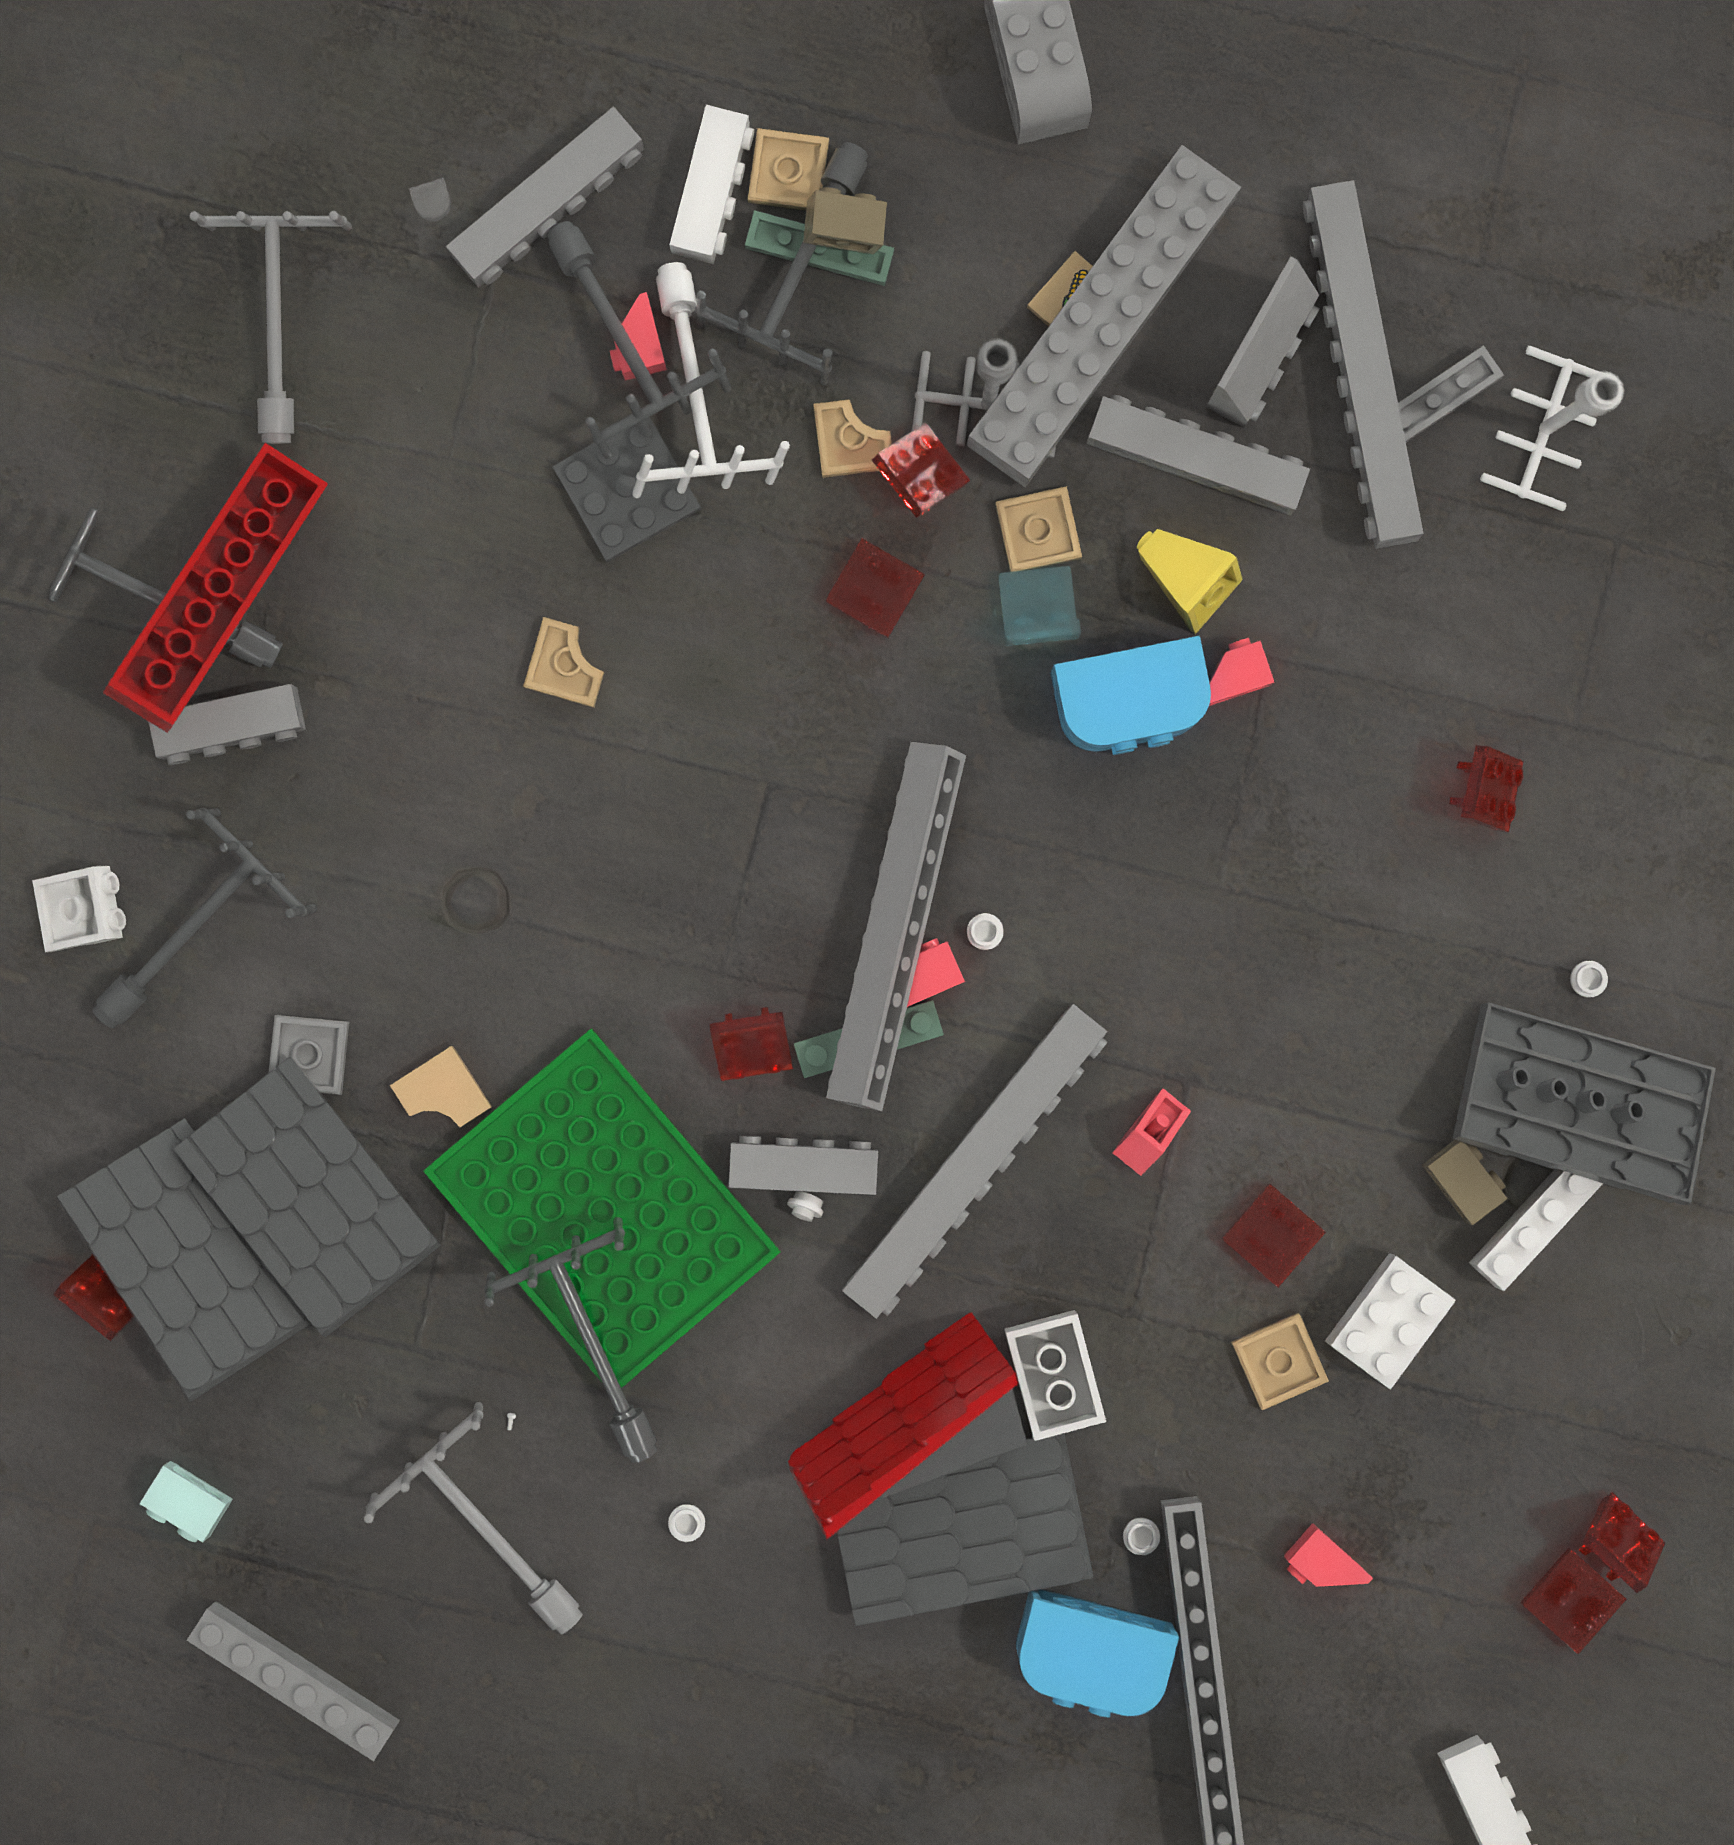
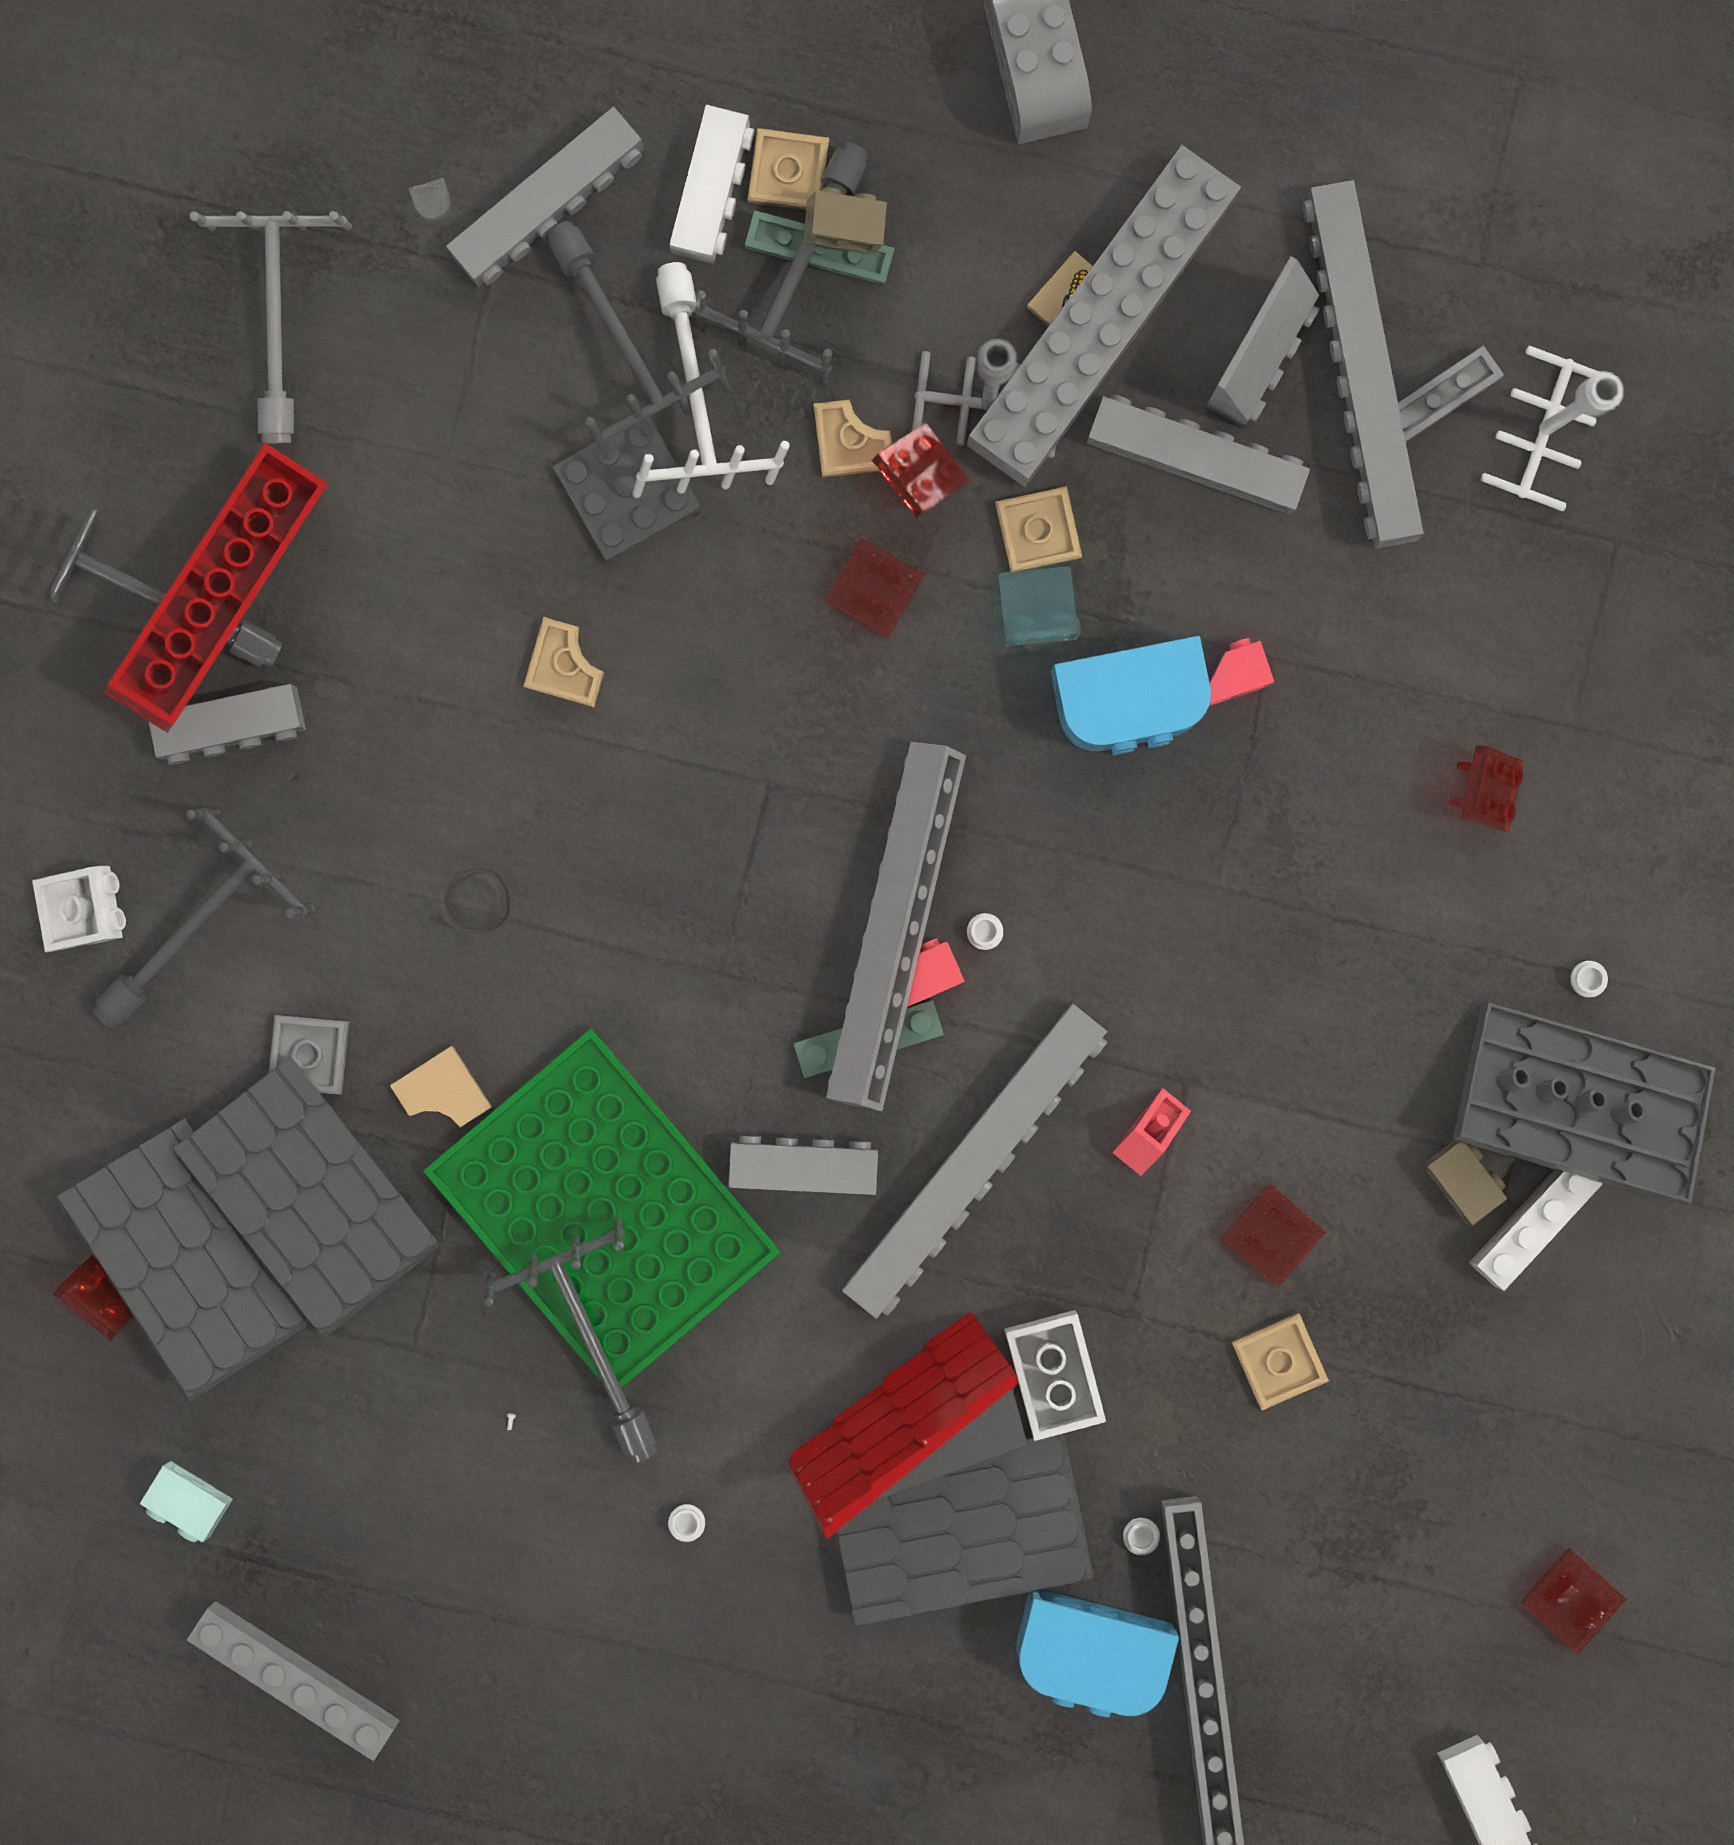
light grey piece [364,1402,583,1634] -> none
coral slope [609,292,667,381] -> none
clear red plate [710,1007,793,1081] -> none
white plate [787,1191,823,1222] -> none
light yellow slope [1137,529,1243,634] -> none
coral slope [1284,1523,1373,1587] -> none
white brick [1325,1253,1456,1390] -> none
clear red plate [1579,1492,1665,1593] -> none

